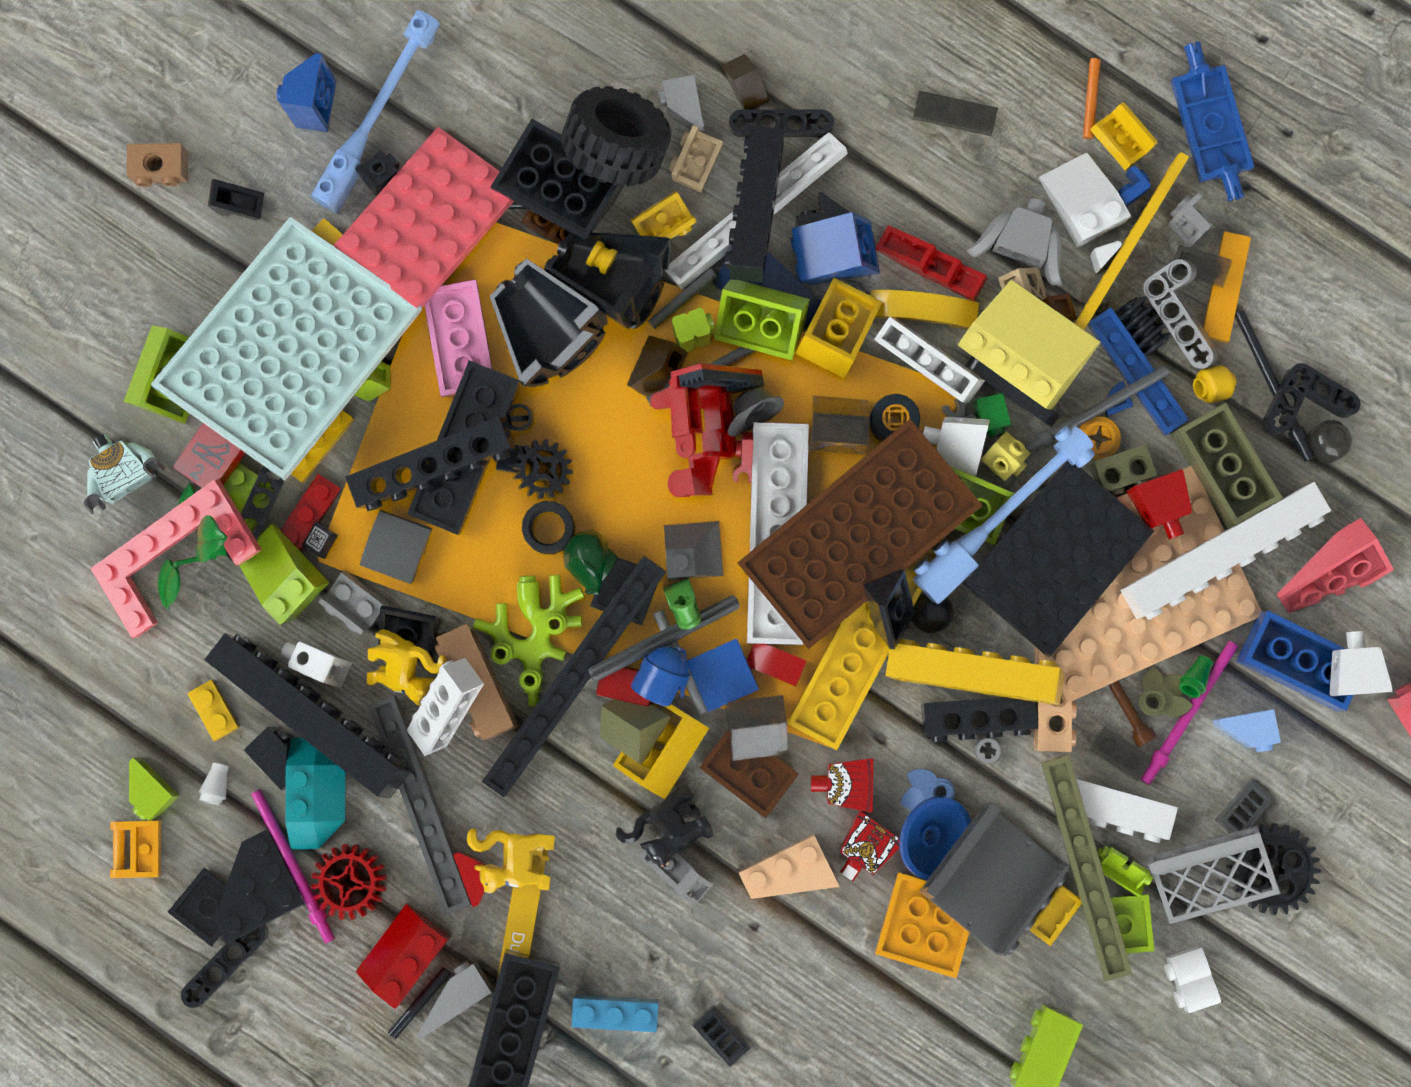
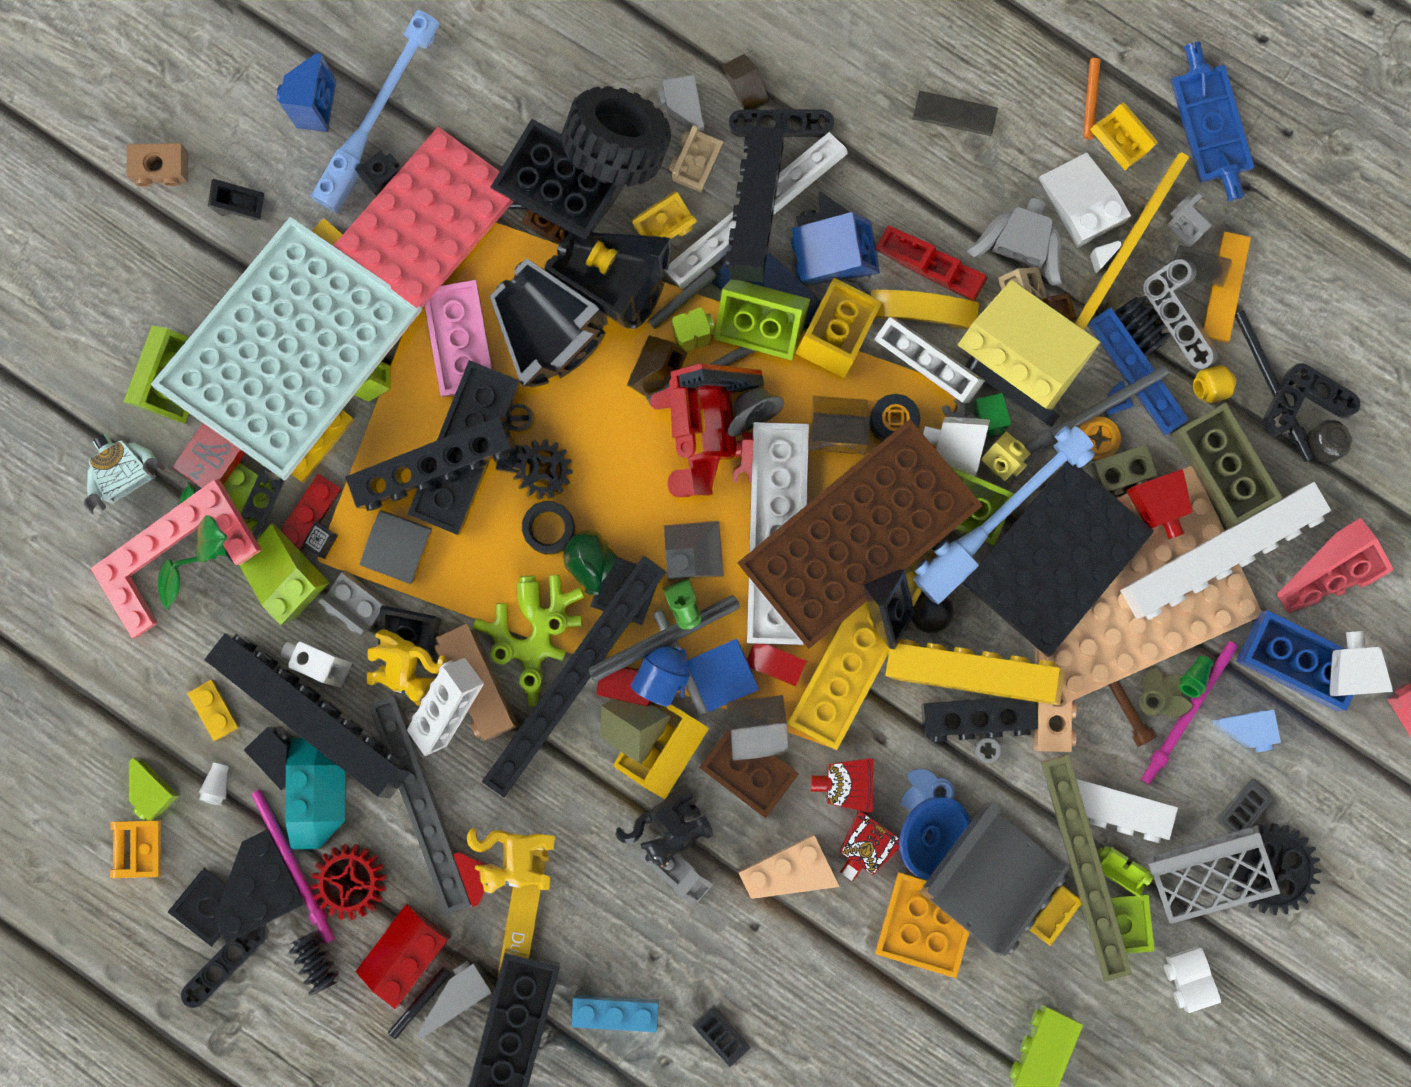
clear smoke plate [1088,727,1152,781] -> none
blue bracket [1118,165,1151,207] -> none
none -> black piece [288,930,339,996]

